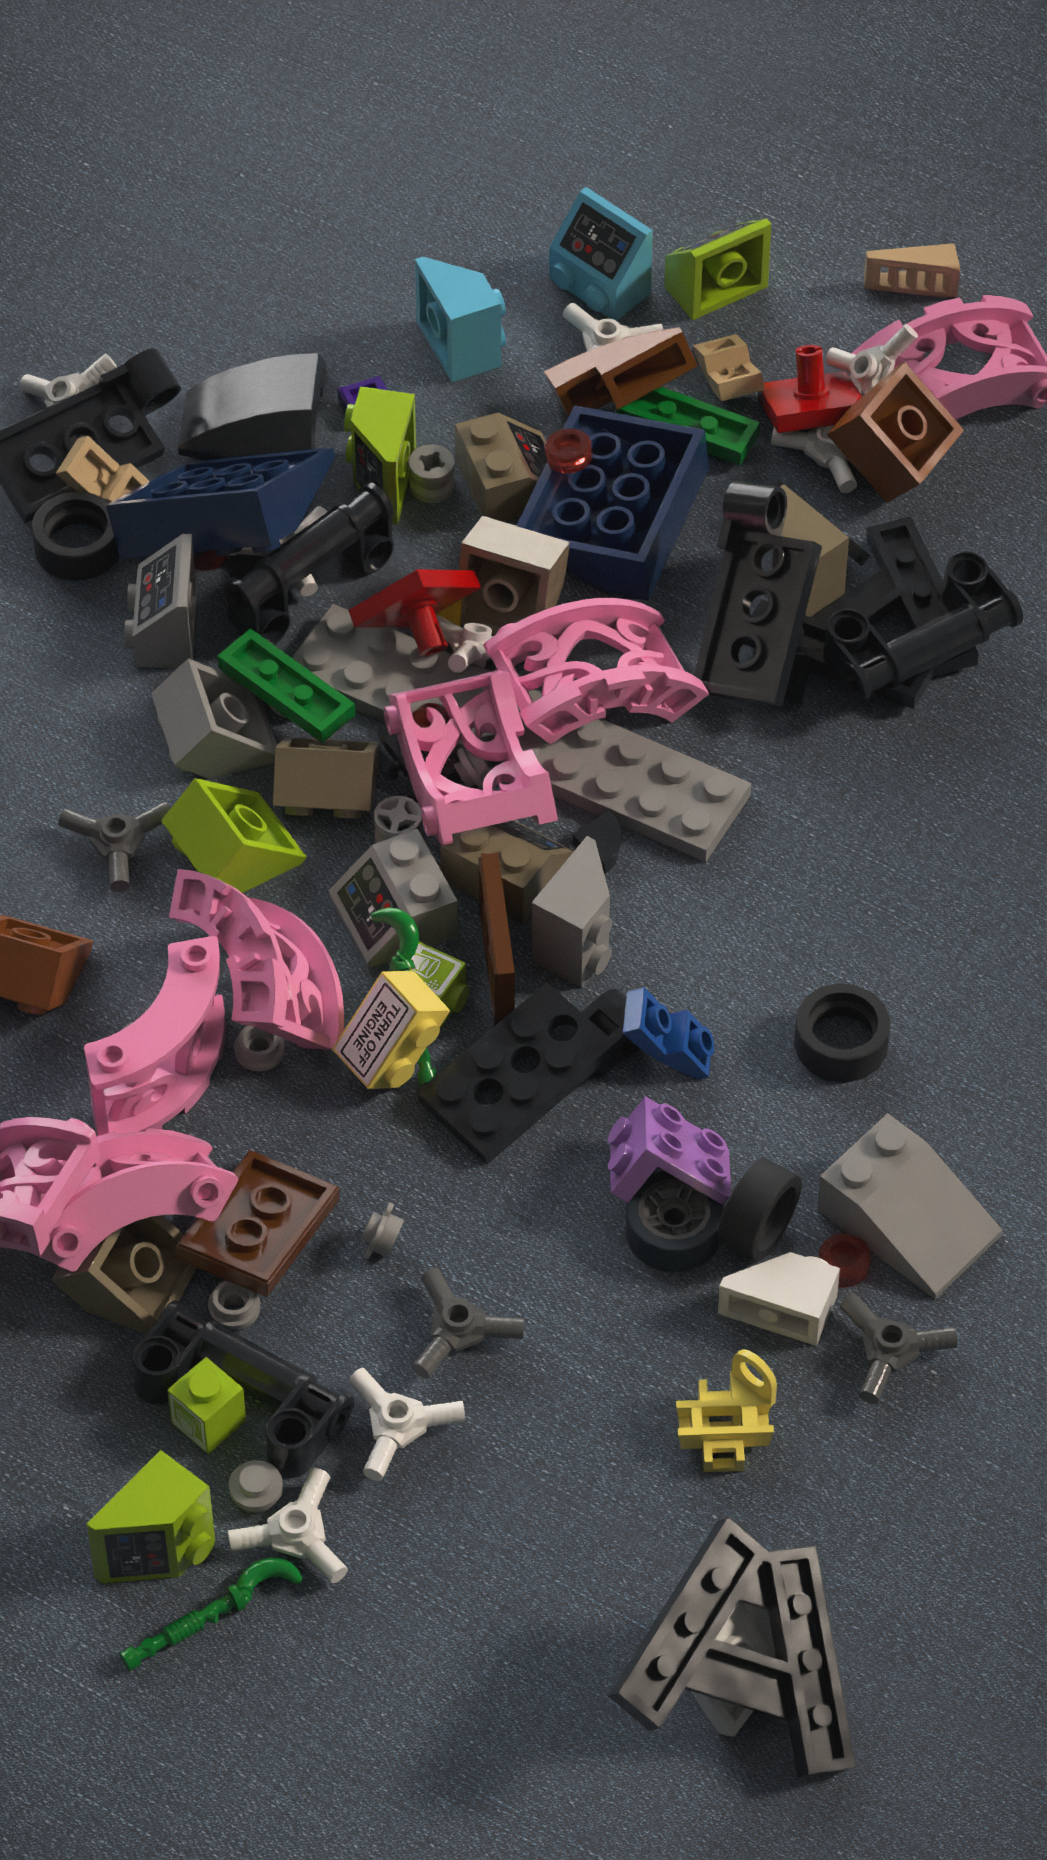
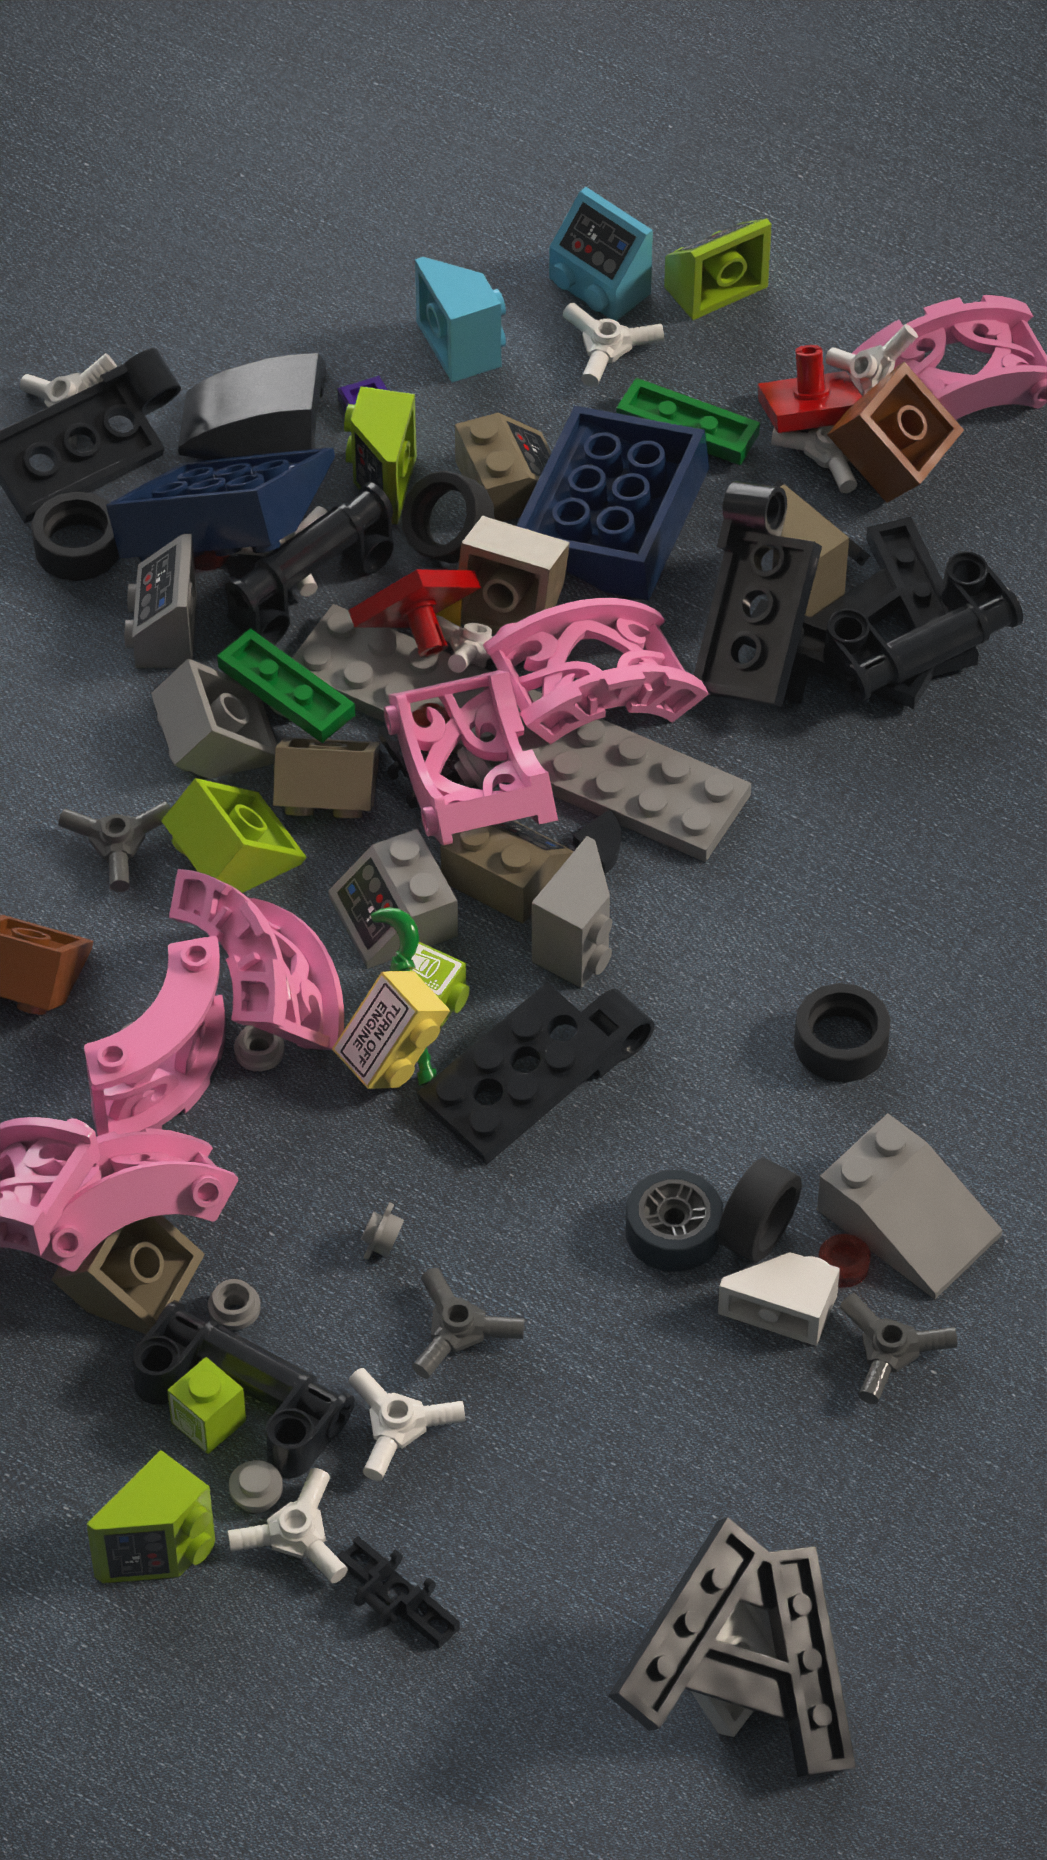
tan slope [56,436,149,503] -> none
green piece [119,1557,302,1672] -> none
reddish brown tile [175,1150,341,1297] -> none
light grey wheel [374,796,423,844] -> none
light grey wheel [409,444,455,503] -> none
reddish brown tile [478,852,515,1026] -> none
dark orange slope [544,327,698,418] -> none
clear red tile [545,428,592,473] -> none
medium lavender bracket [608,1096,731,1204] -> none
blue slope [623,987,715,1080] -> none
light yellow piece [676,1349,777,1472] -> none
tan slope [693,334,765,401] -> none
tan slope [864,243,960,297] -> none
none -> black piece [337,1536,460,1648]
none -> black tyre [401,470,494,564]

